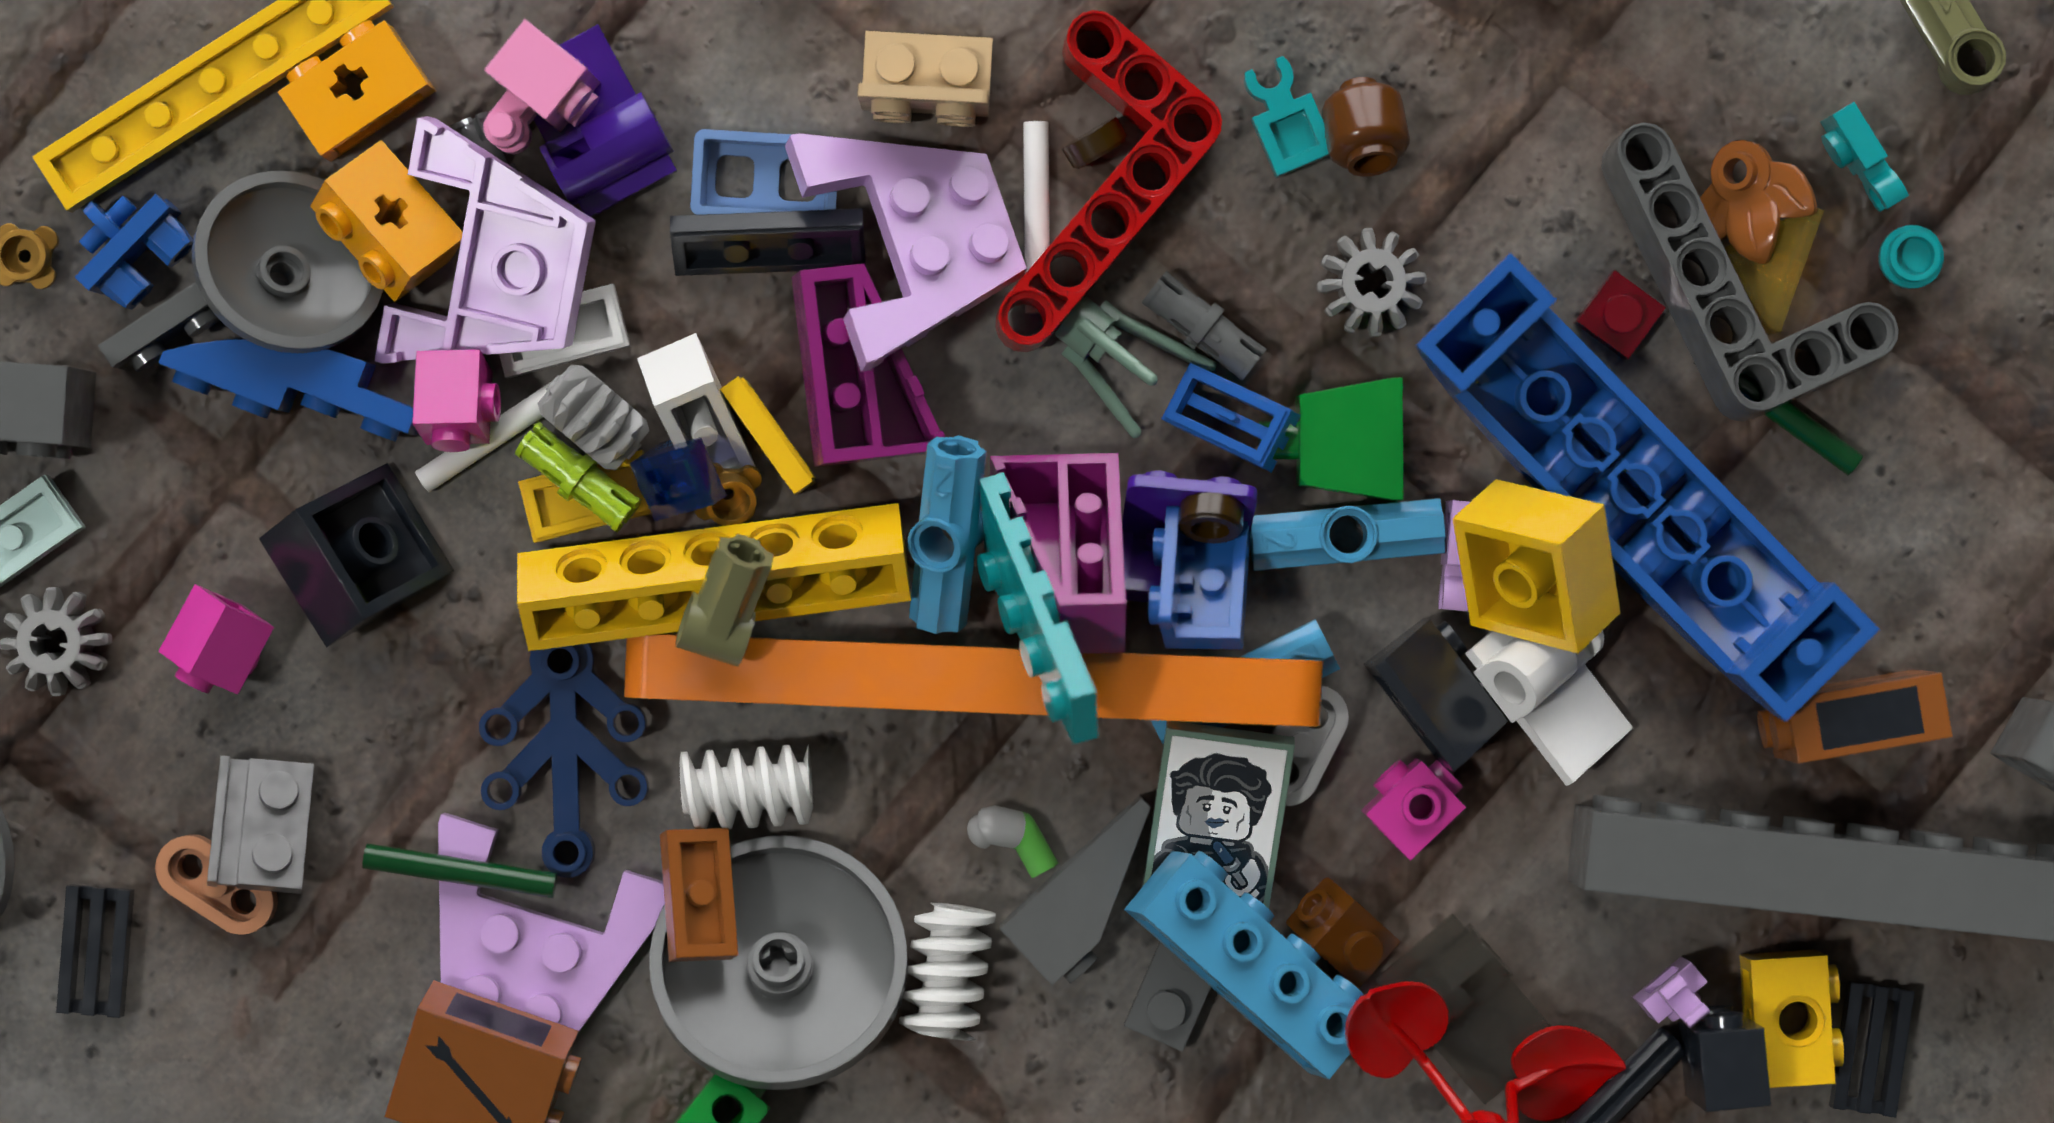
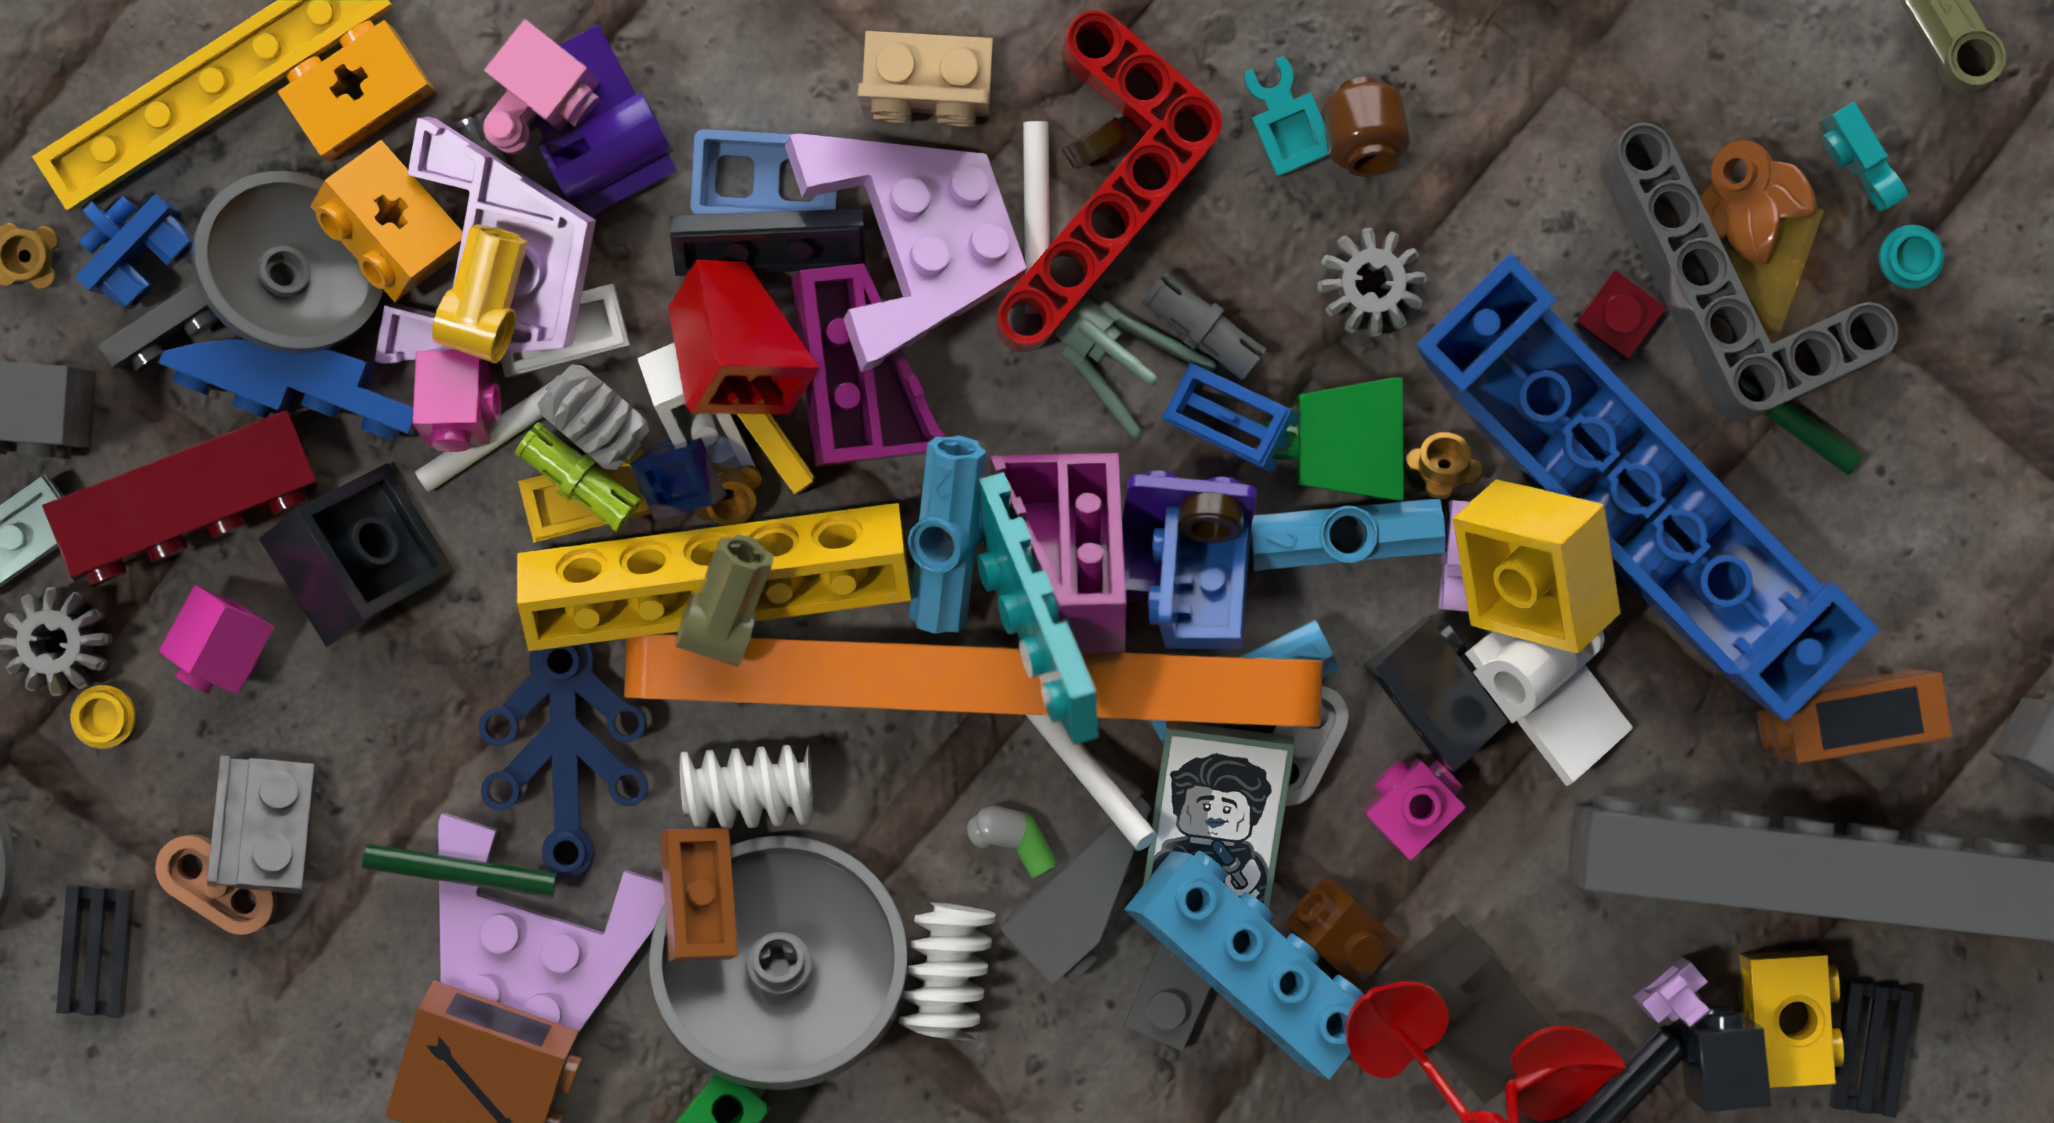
none -> dark red brick [42,410,317,586]
none -> yellow plate [70,685,136,749]
none -> yellow piece [432,224,528,364]
none -> red slope [668,260,820,414]
none -> white bar [1026,715,1157,850]
none -> pearl gold plate [1406,432,1482,499]

